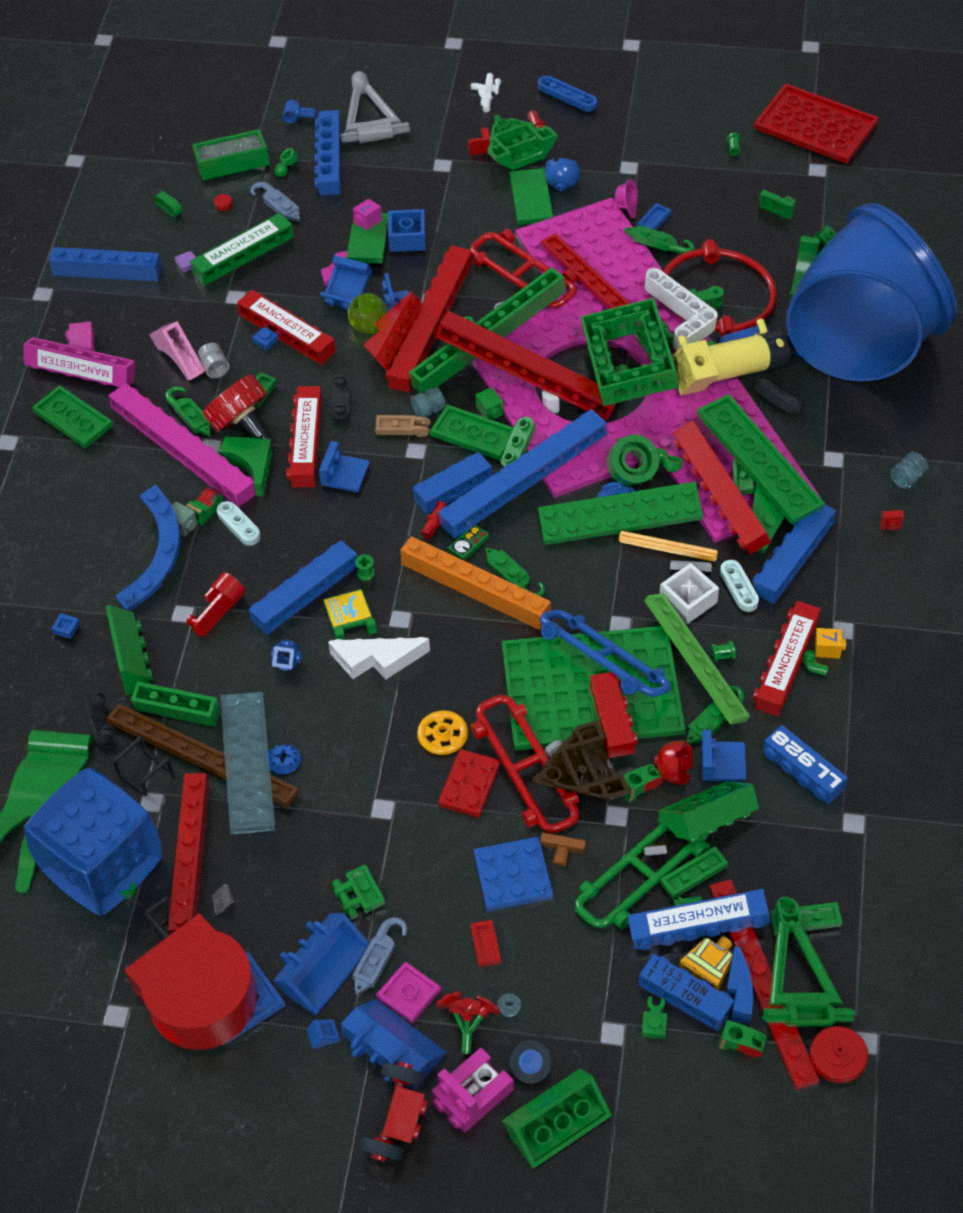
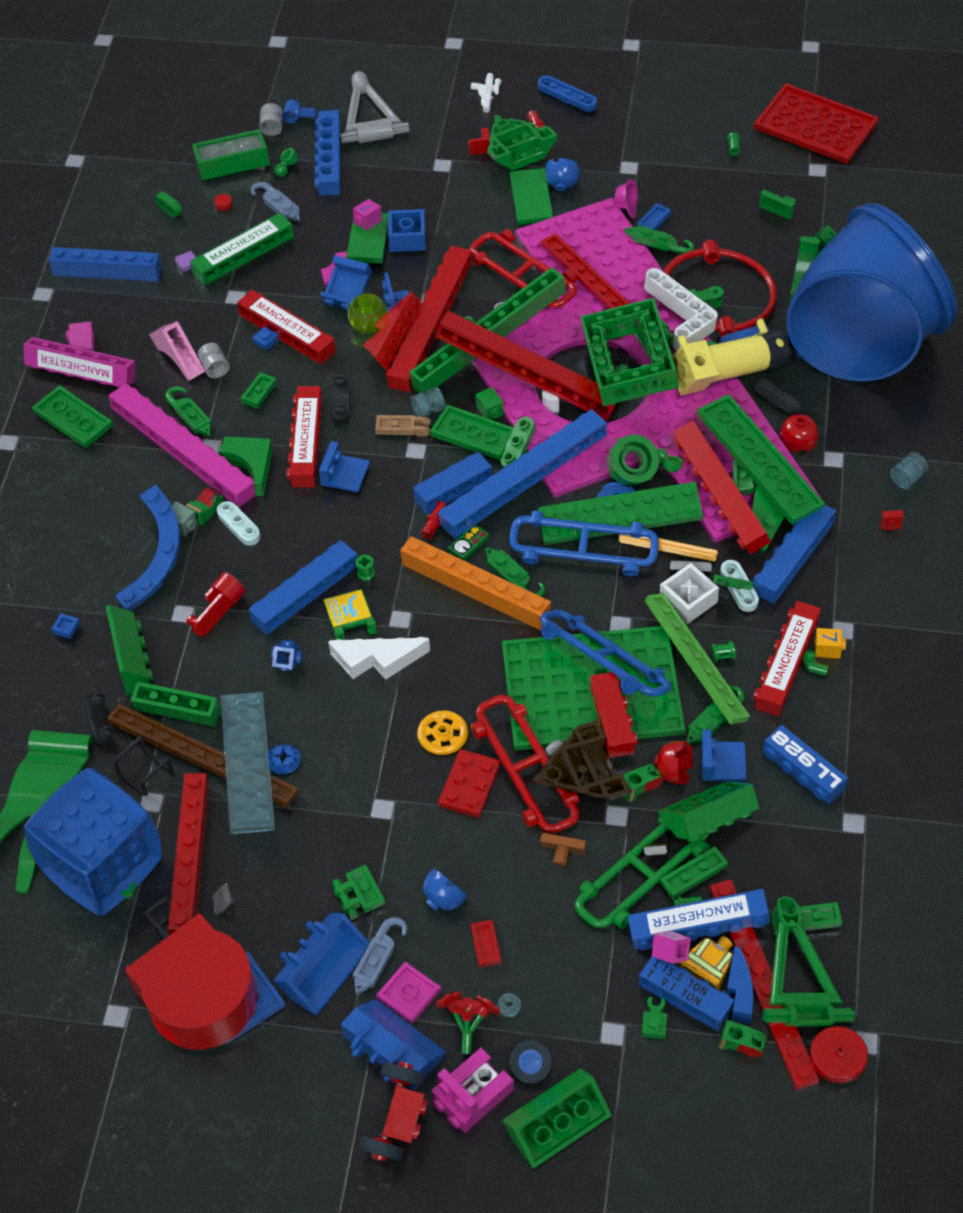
red wheel [203,374,272,439] -> none
blue slope [307,1019,340,1048] -> none
blue plate [473,837,553,911] -> none
none -> light grey wheel [259,103,283,136]
none -> blue cylinder [423,868,468,911]
none -> blue bar [509,511,659,576]
none -> dark pink brick [652,931,691,964]
none -> green tile [713,574,753,590]
none -> red cylinder [779,414,818,453]

